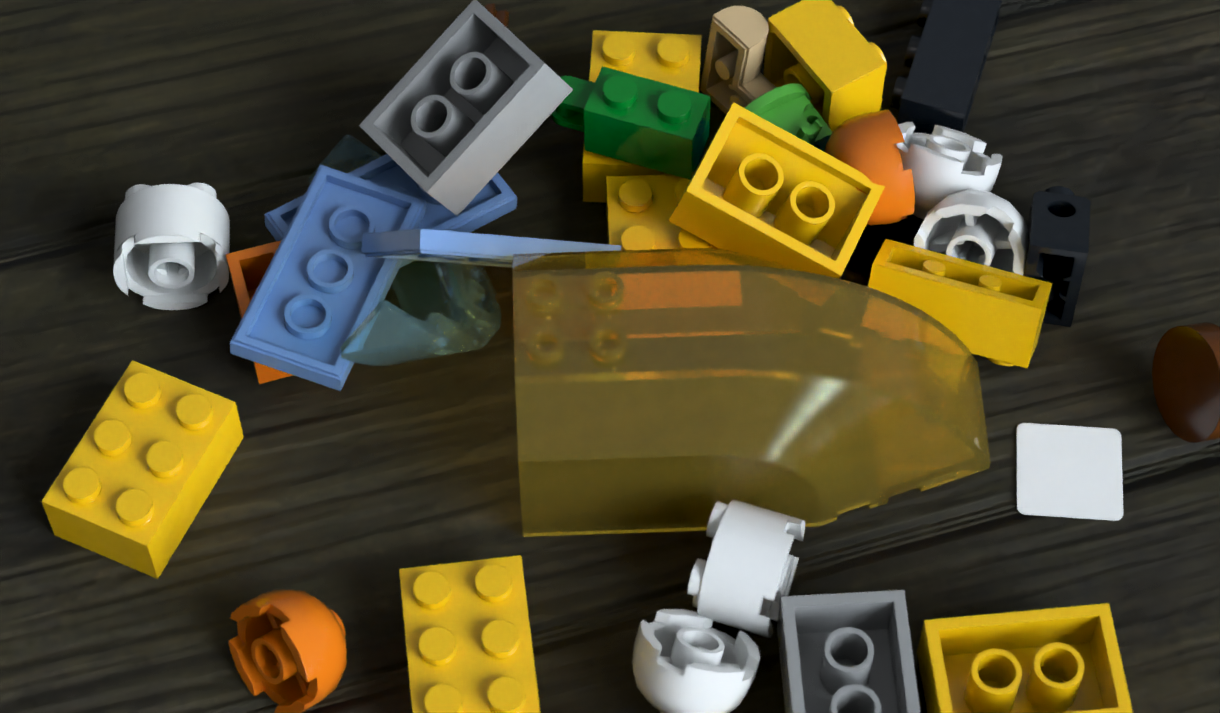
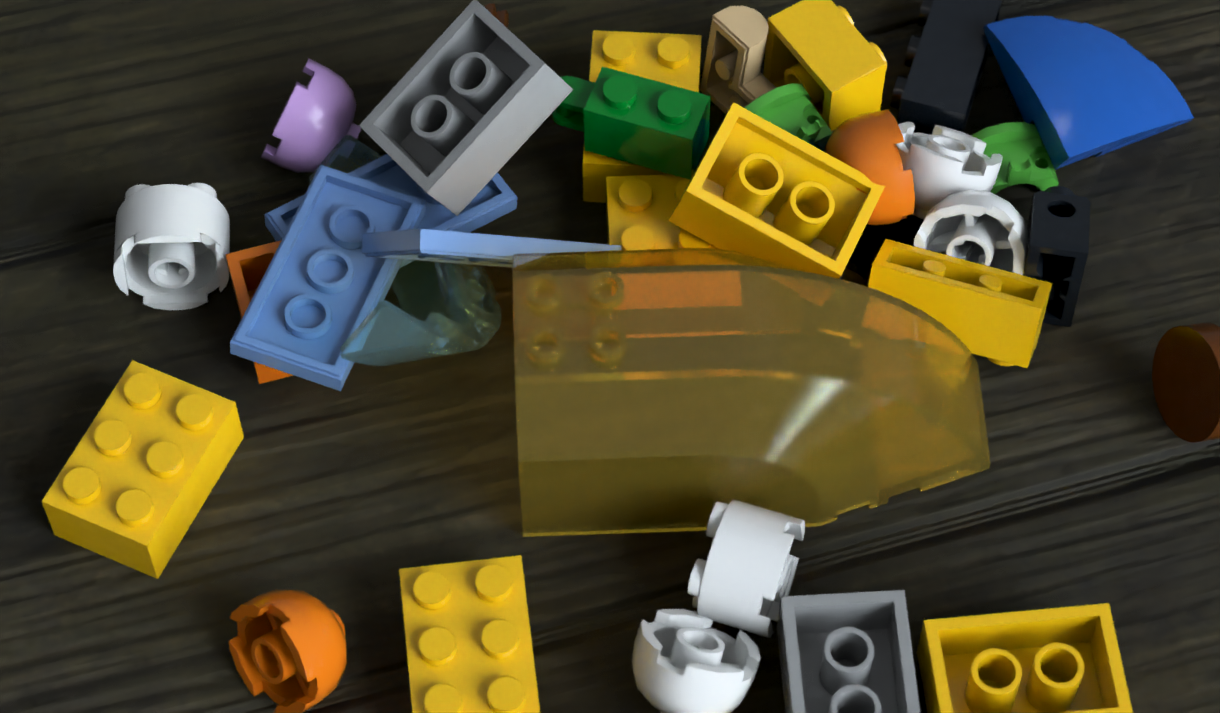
white sticker [1016,423,1123,521] -> none
none -> lavender cylinder [261,59,361,172]
none -> bright green piece [970,122,1059,194]
none -> blue brick [983,16,1194,170]

